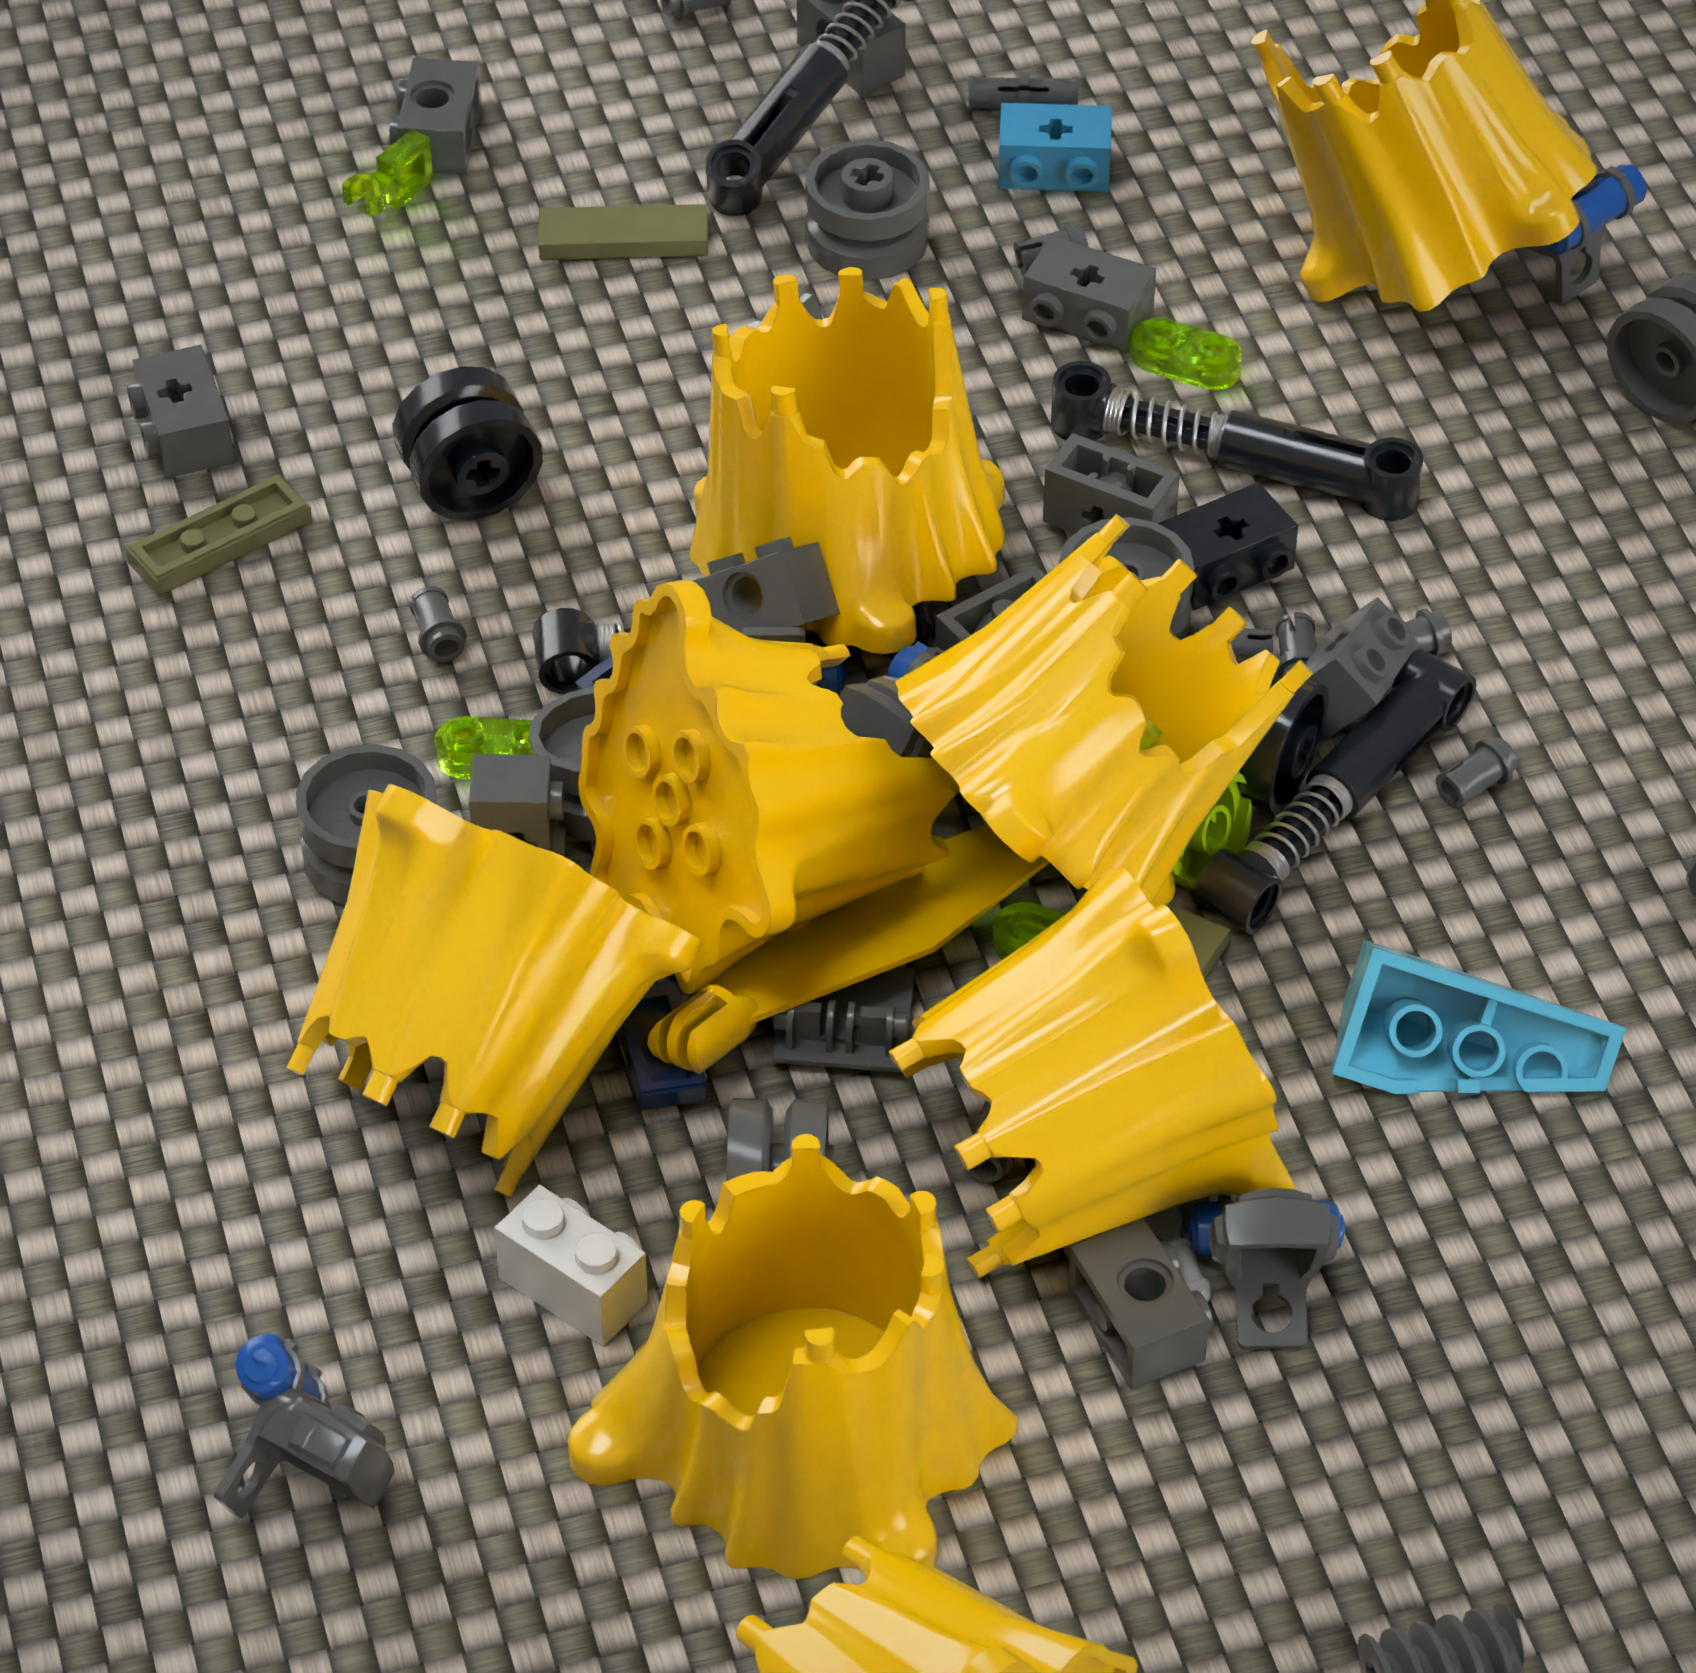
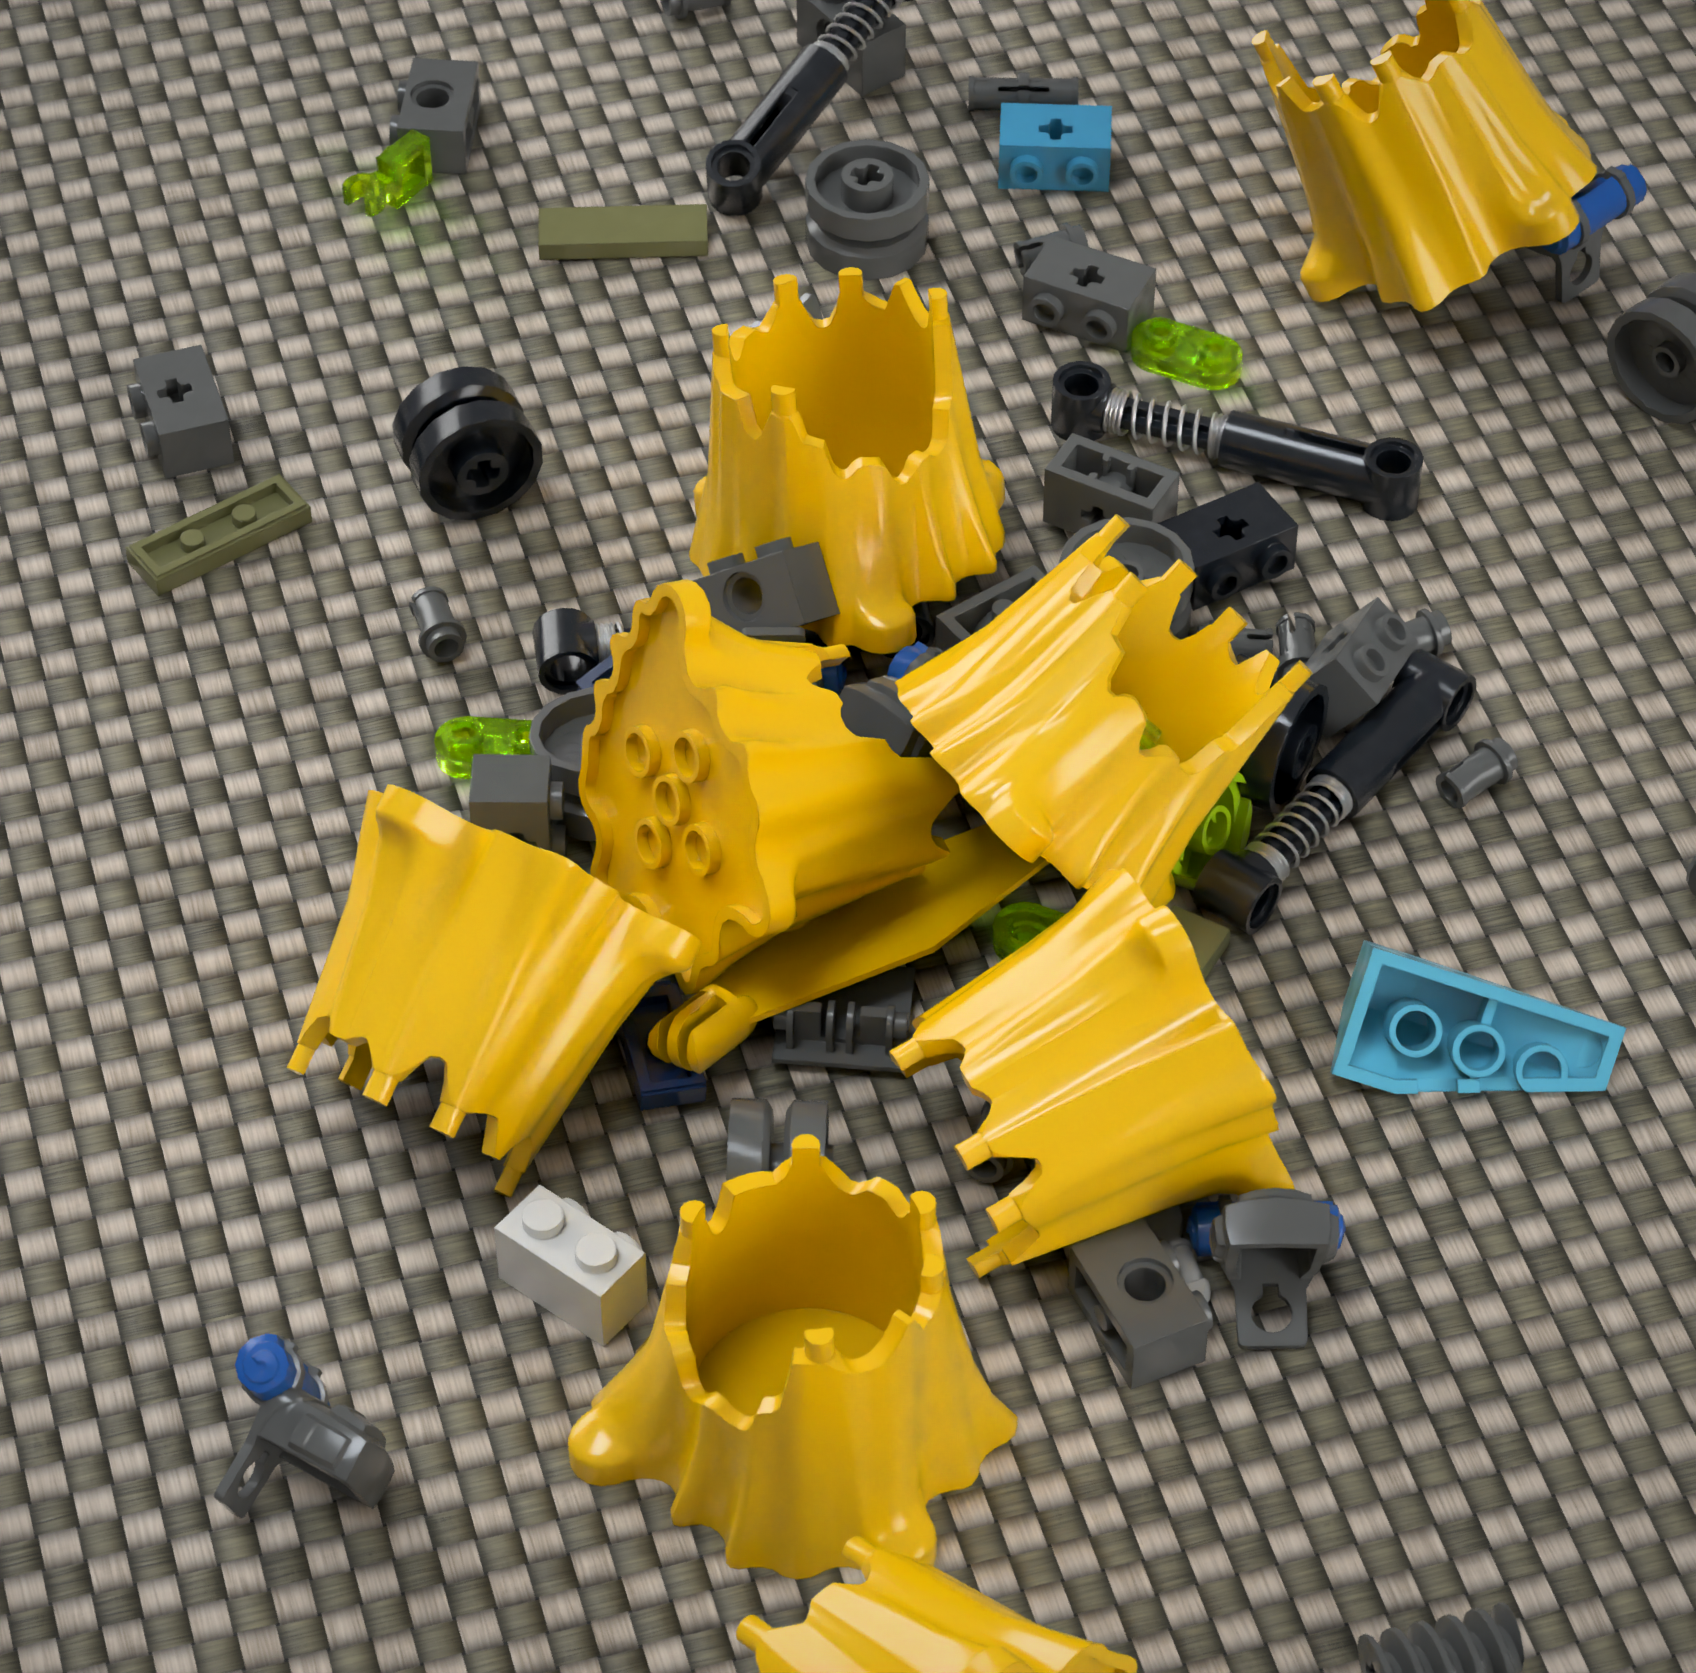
dark grey wheel [295,744,437,905] -> none

